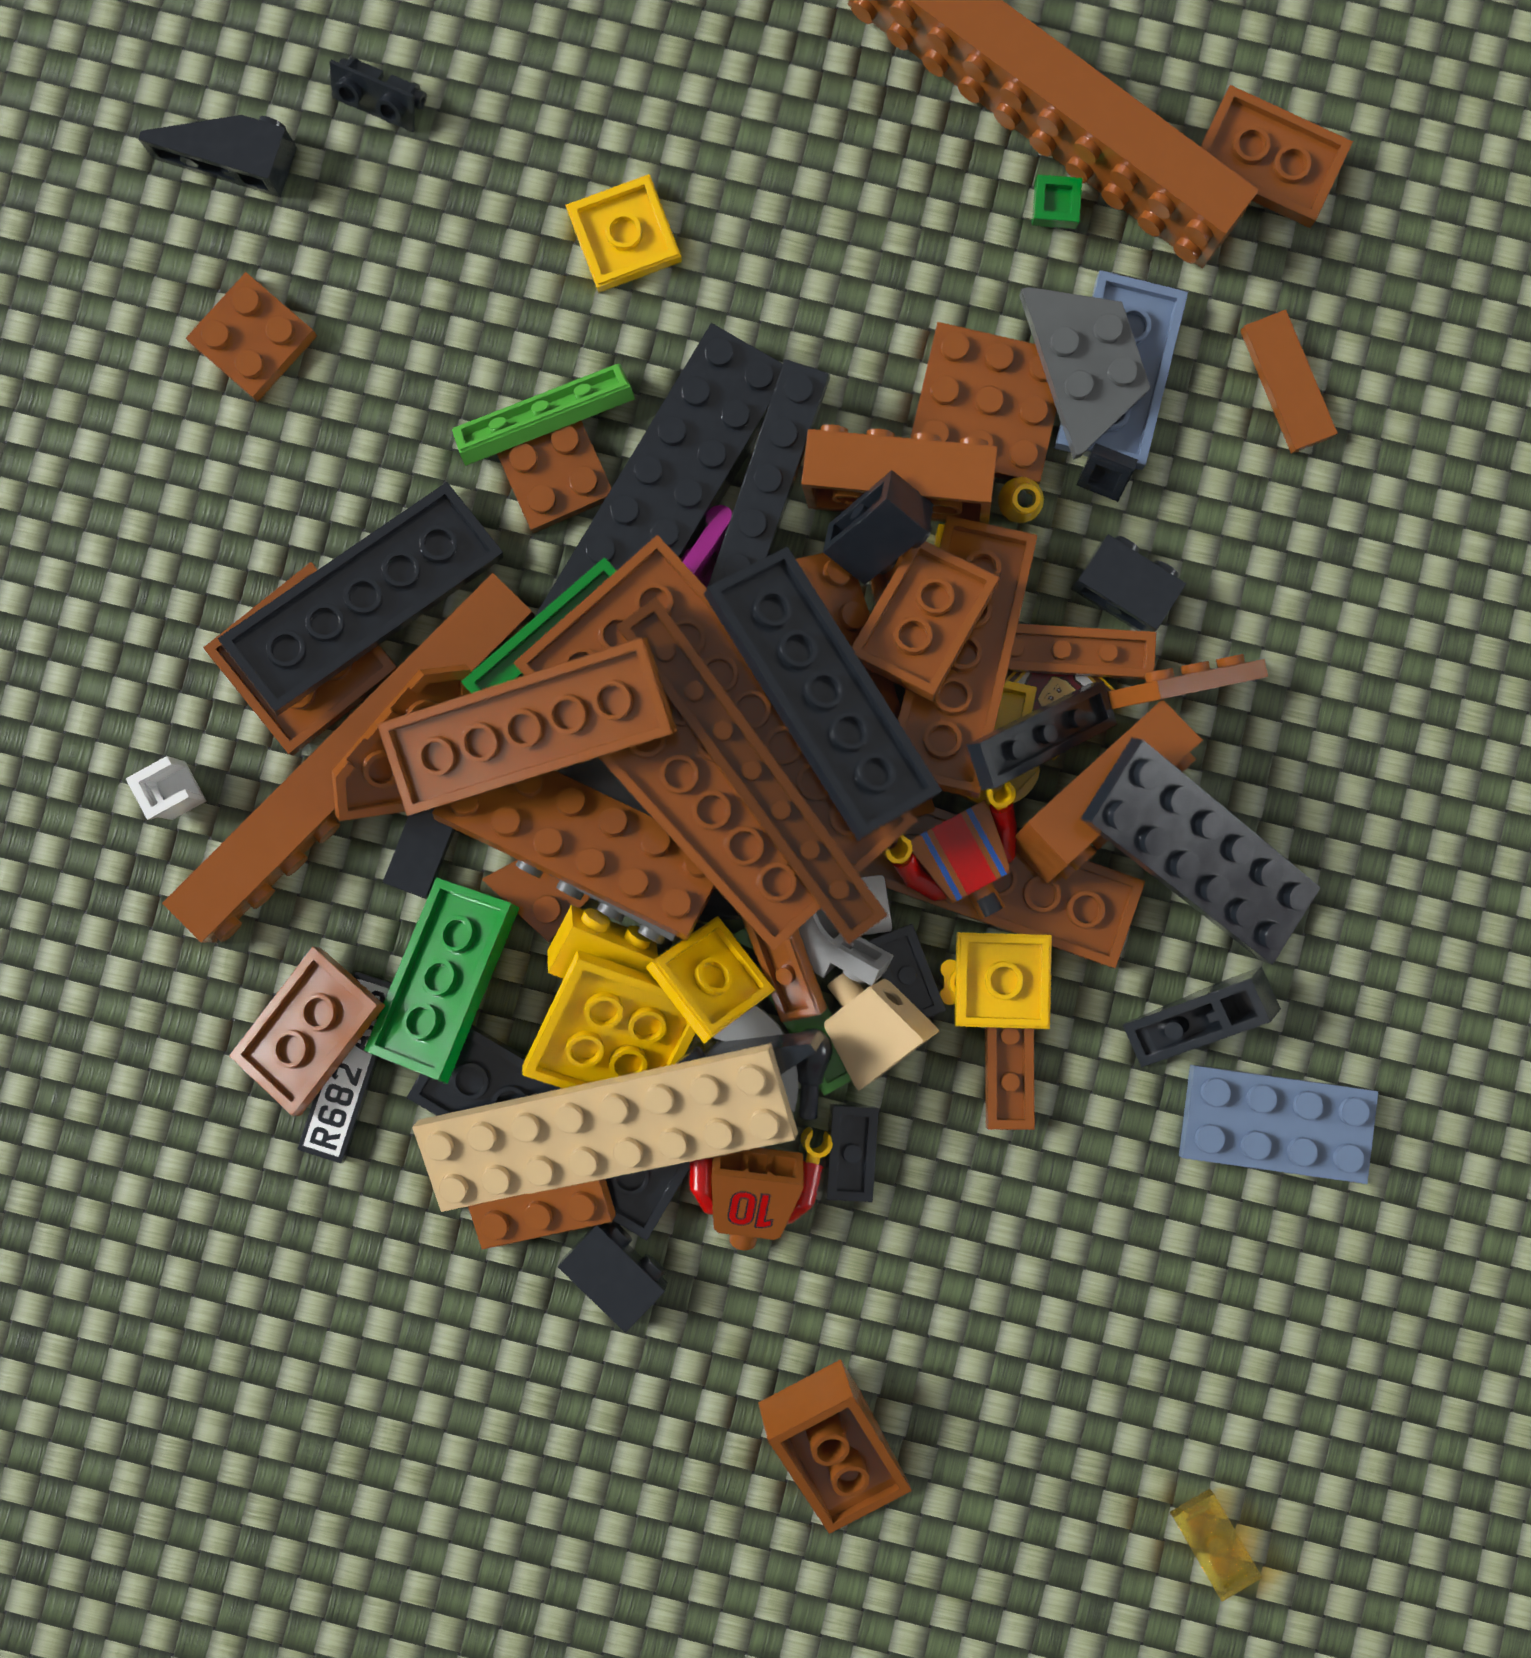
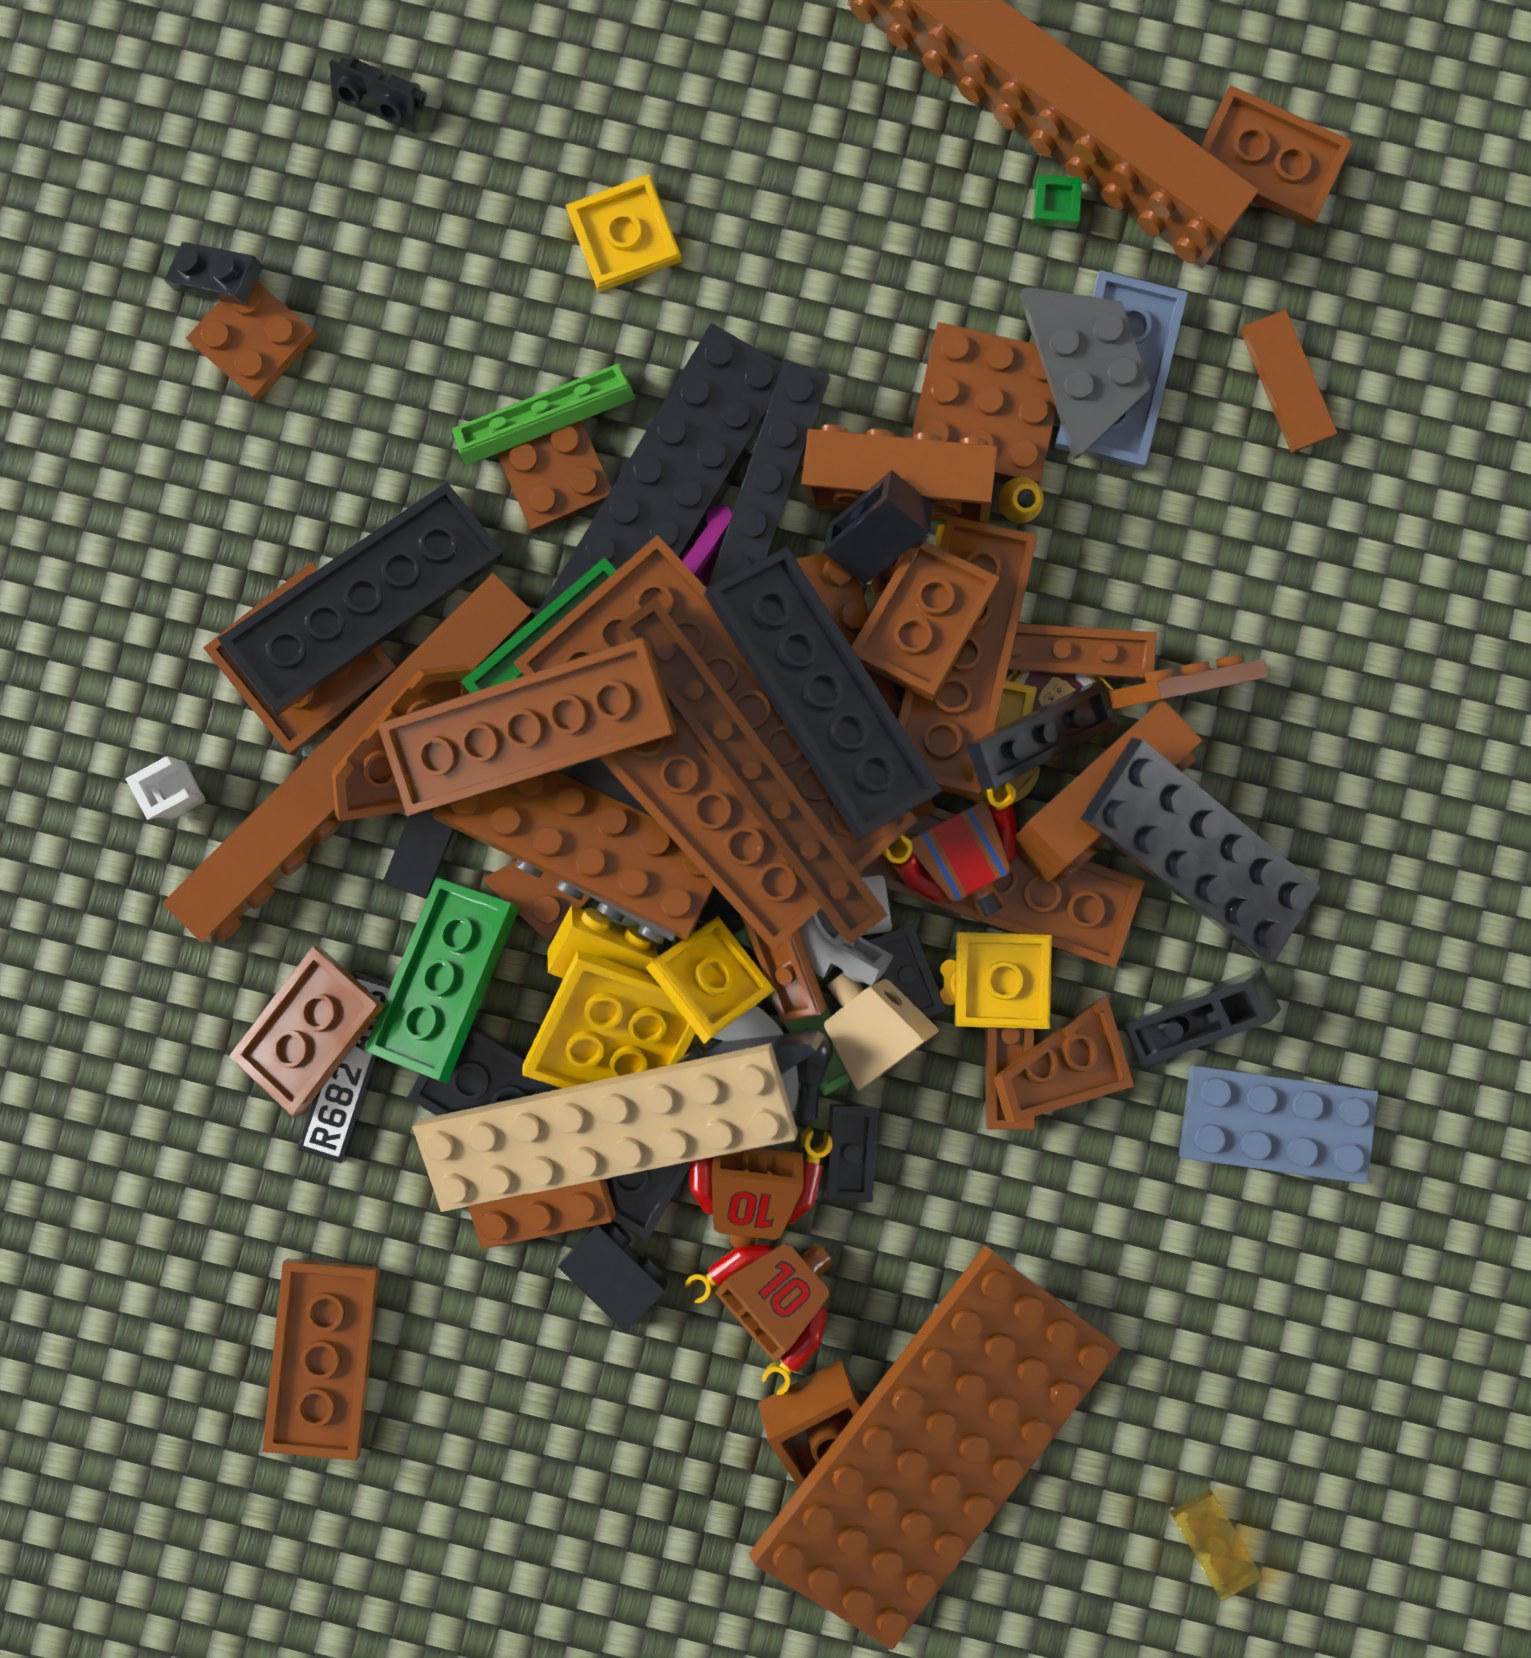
black slope [138,115,297,198] -> none
black brick [1071,534,1187,632] -> none
black tile [1076,443,1138,502] -> none
none -> black plate [164,242,263,305]
none -> dark orange plate [262,1258,380,1461]
none -> torso [685,1243,832,1395]
none -> dark orange plate [749,1245,1121,1650]
none -> dark orange wing [993,996,1134,1124]

